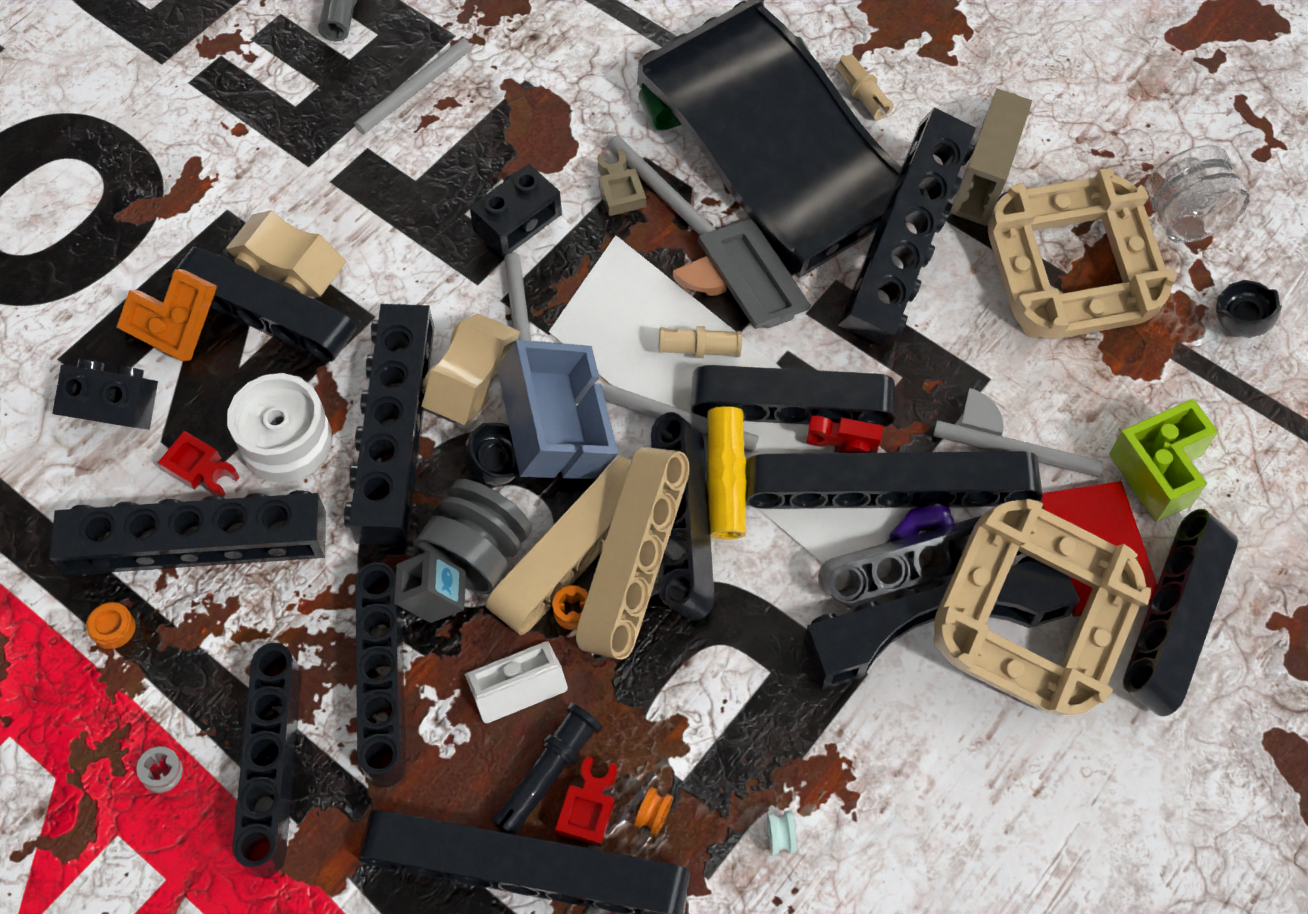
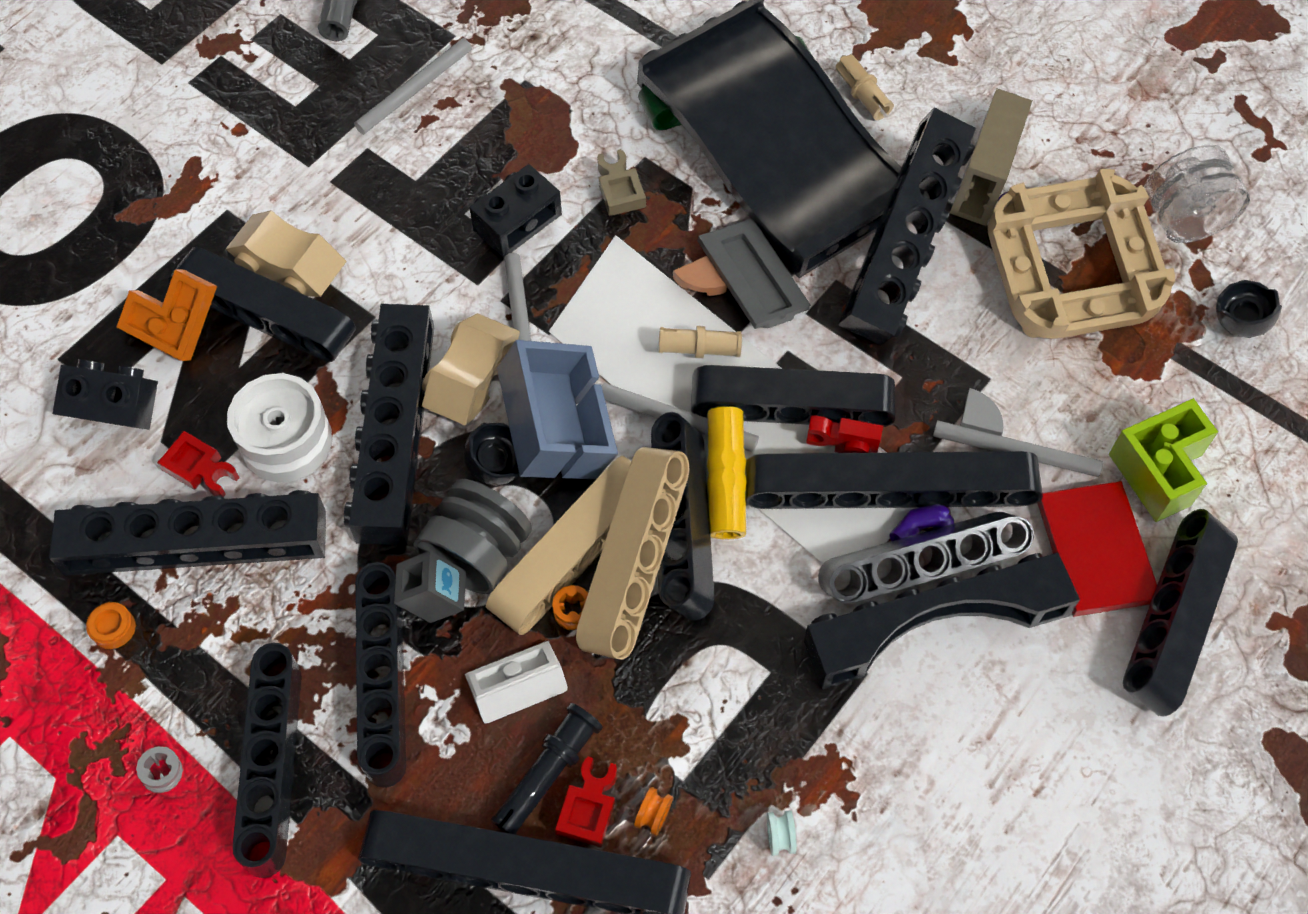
light grey bar [608,135,716,235] -> none
tan plate [933,499,1151,715] -> none

